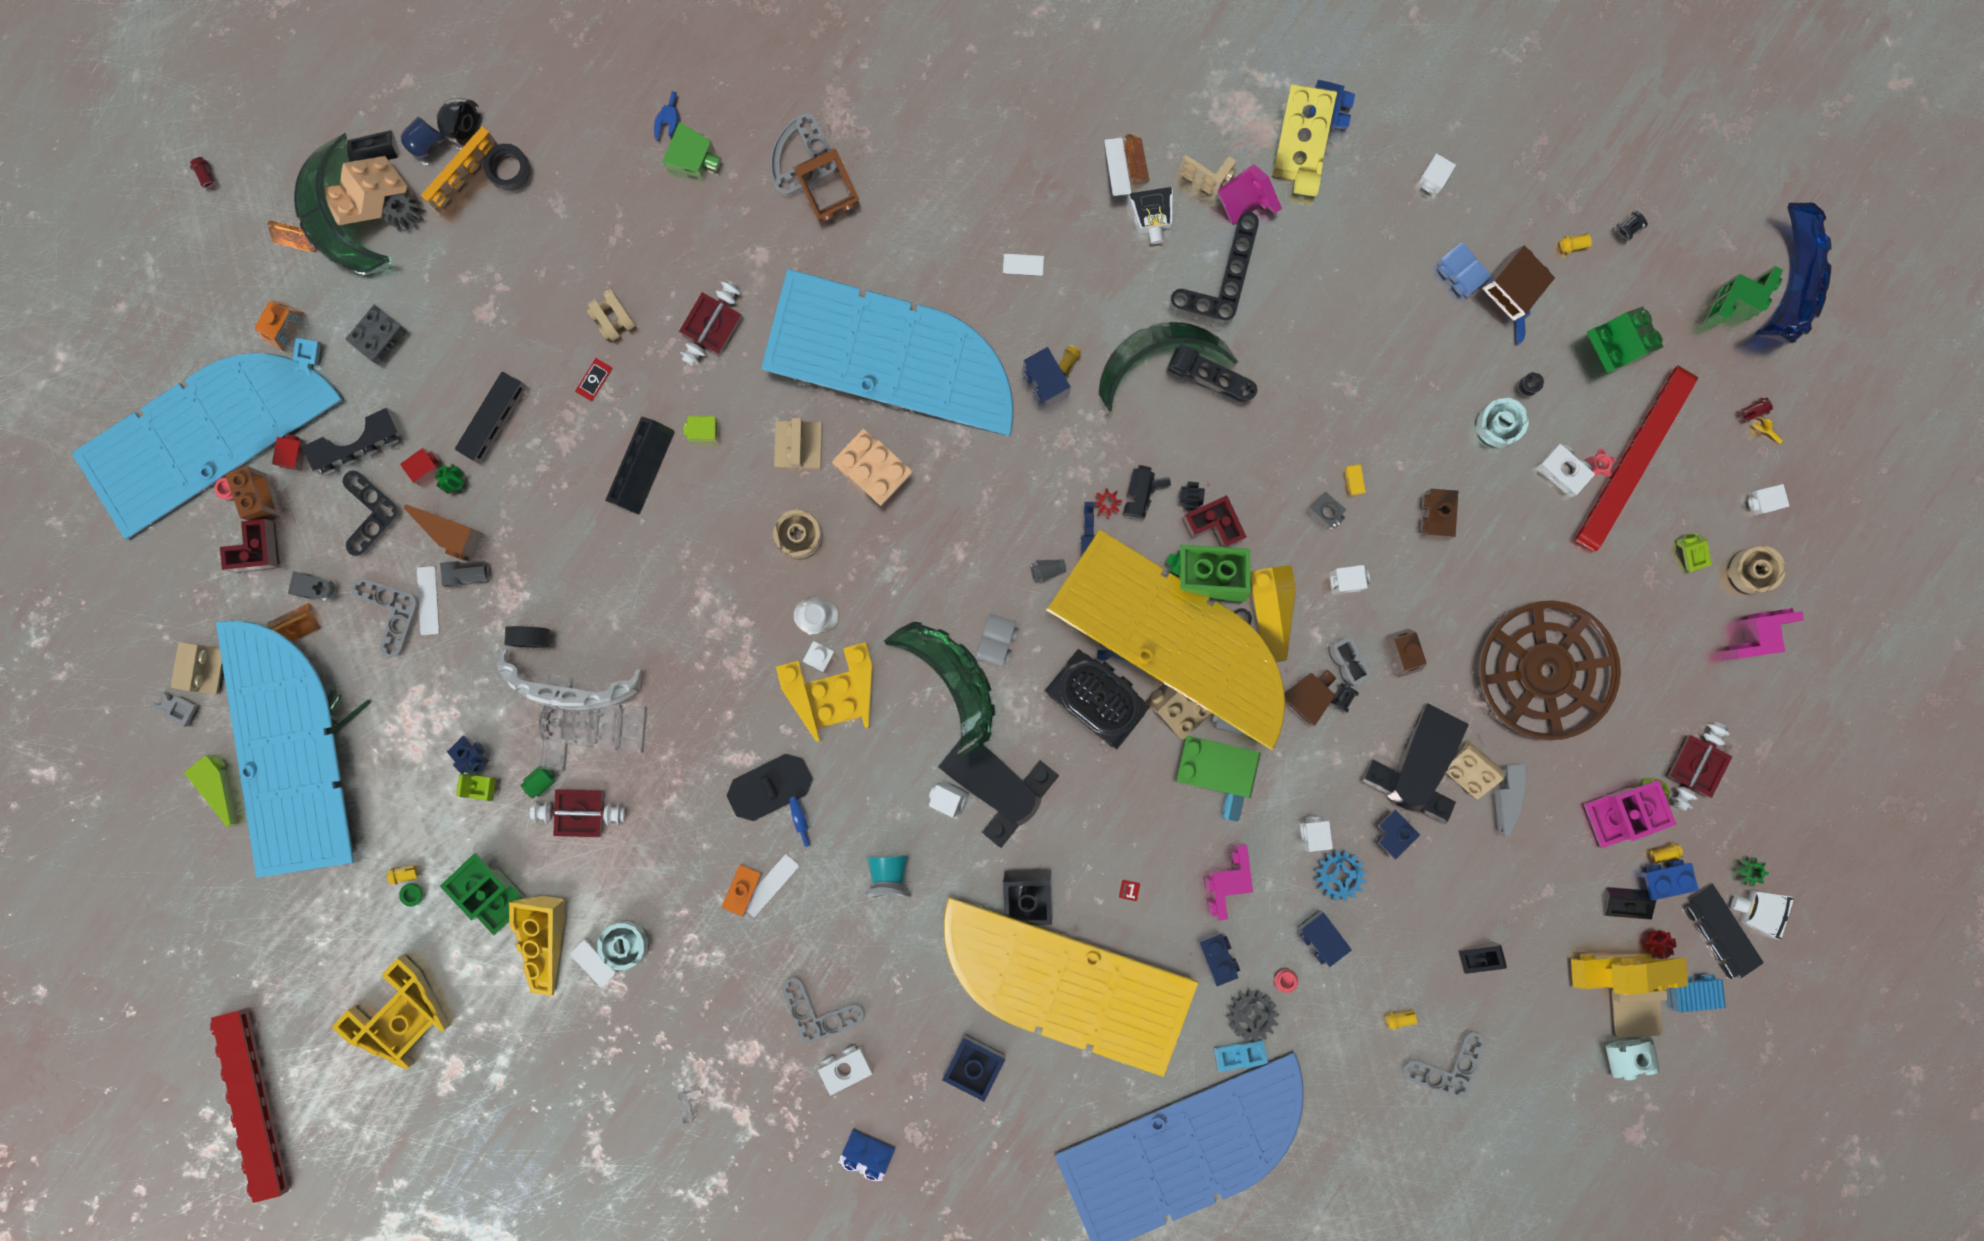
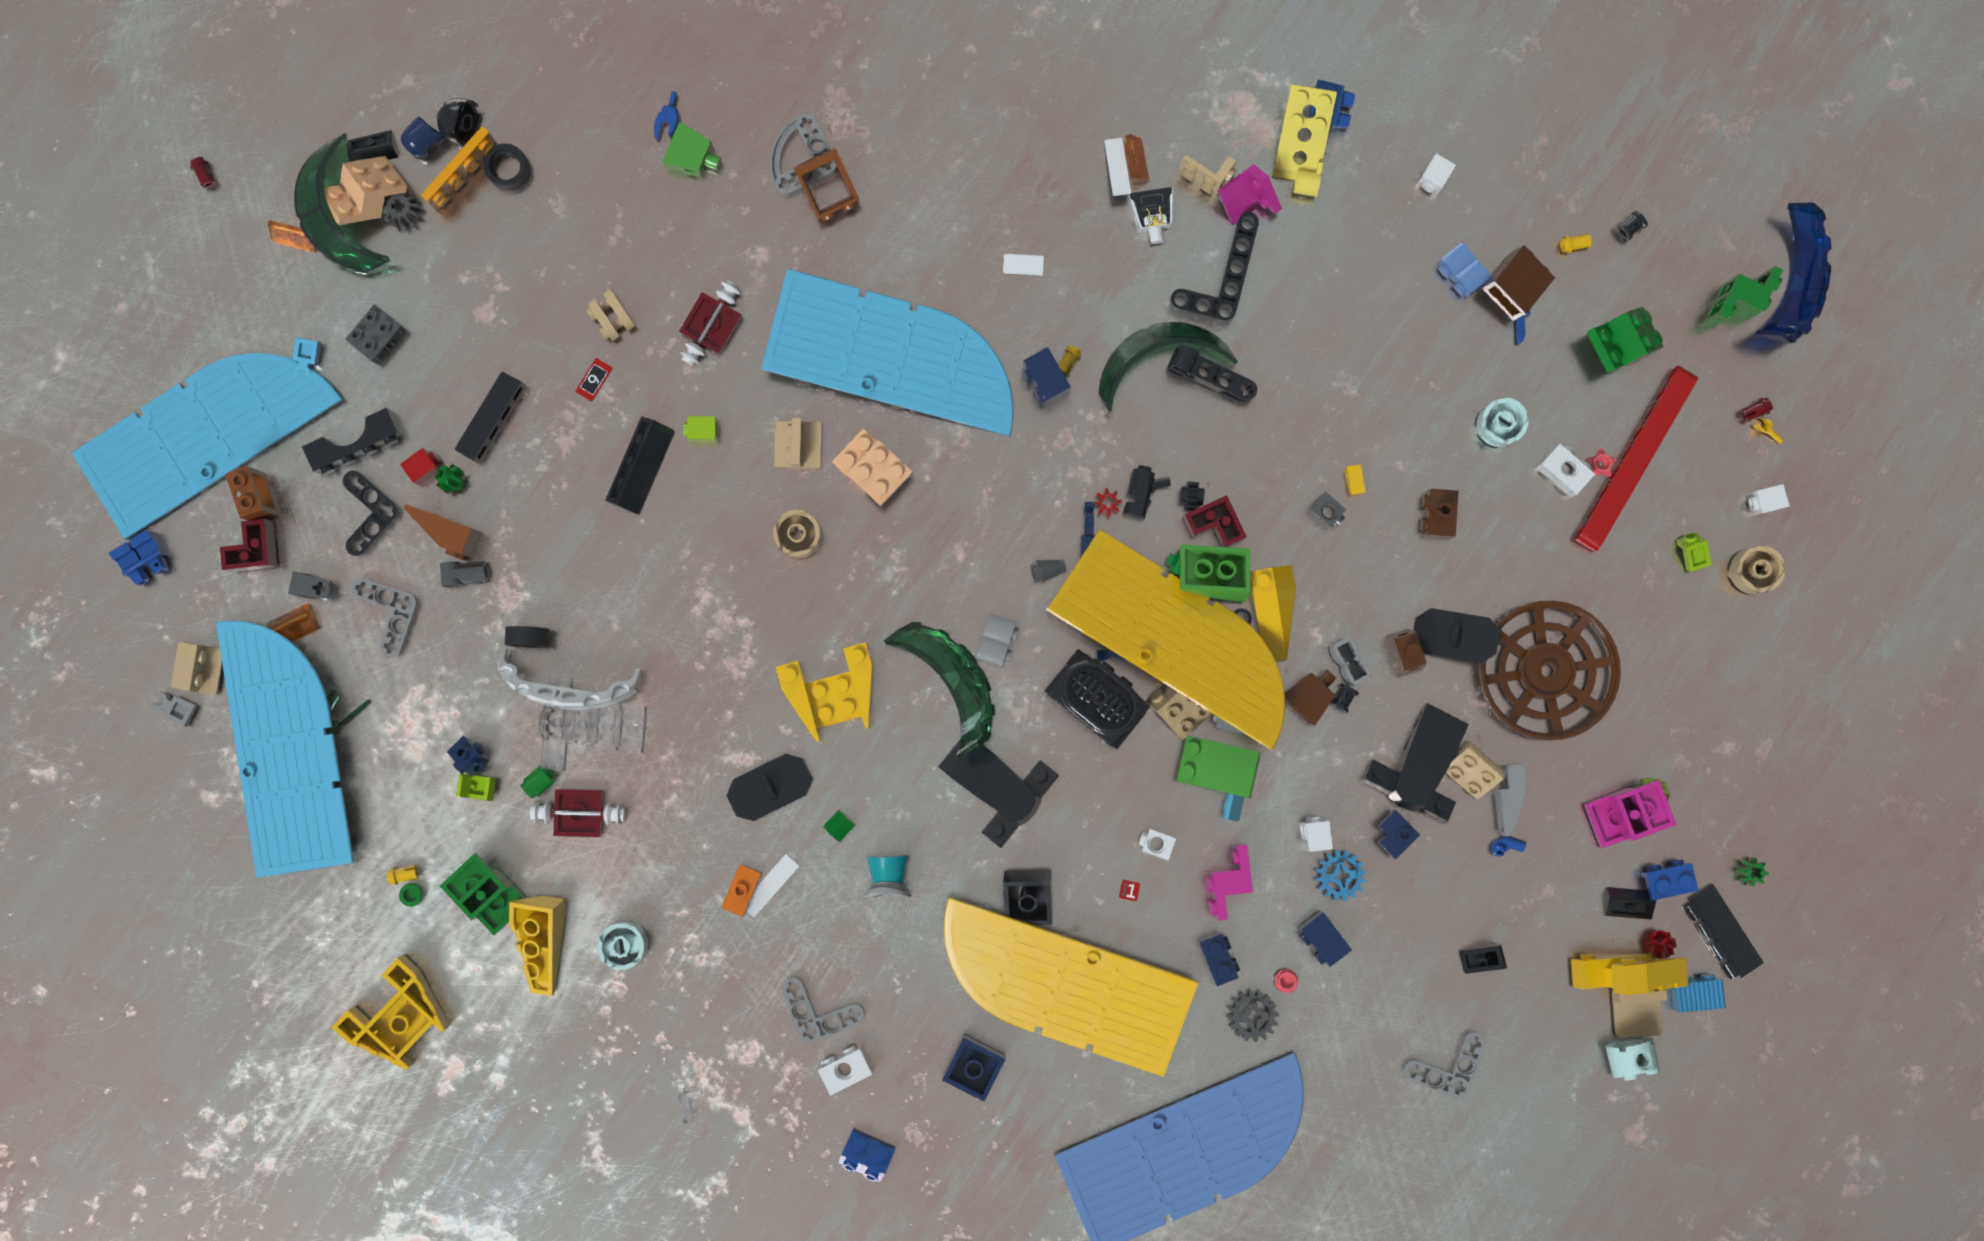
lime slope [184,755,238,827] -> none
red brick [210,1008,288,1203] -> none
coral plate [215,477,238,500] -> none
orange torso [255,300,304,351] -> none
red brick [272,434,306,471] -> none
white sticker [417,566,439,635] -> none
white slope [569,938,619,988] -> none
blue hand [790,797,810,847] -> none
white hat [794,596,838,635] -> none
white brick [803,641,836,673] -> none
white brick [928,781,969,818] -> none
medium azure slope [1214,1040,1268,1072] -> none
white brick [1329,565,1370,595] -> none
yellow pin [1385,1010,1417,1031] -> none
black bush [1518,372,1544,396] -> none
yellow pin [1650,842,1683,864] -> none
dark red plate [1668,722,1733,811] -> none
dark pink bracket [1722,608,1804,661] -> none
white torso [1731,890,1794,940] -> none
none -> blue hips [109,530,169,586]
none -> green slope [823,809,855,842]
none -> white brick [1138,828,1176,860]
none -> black shield [1414,608,1501,664]
none -> blue arm [1491,836,1526,857]

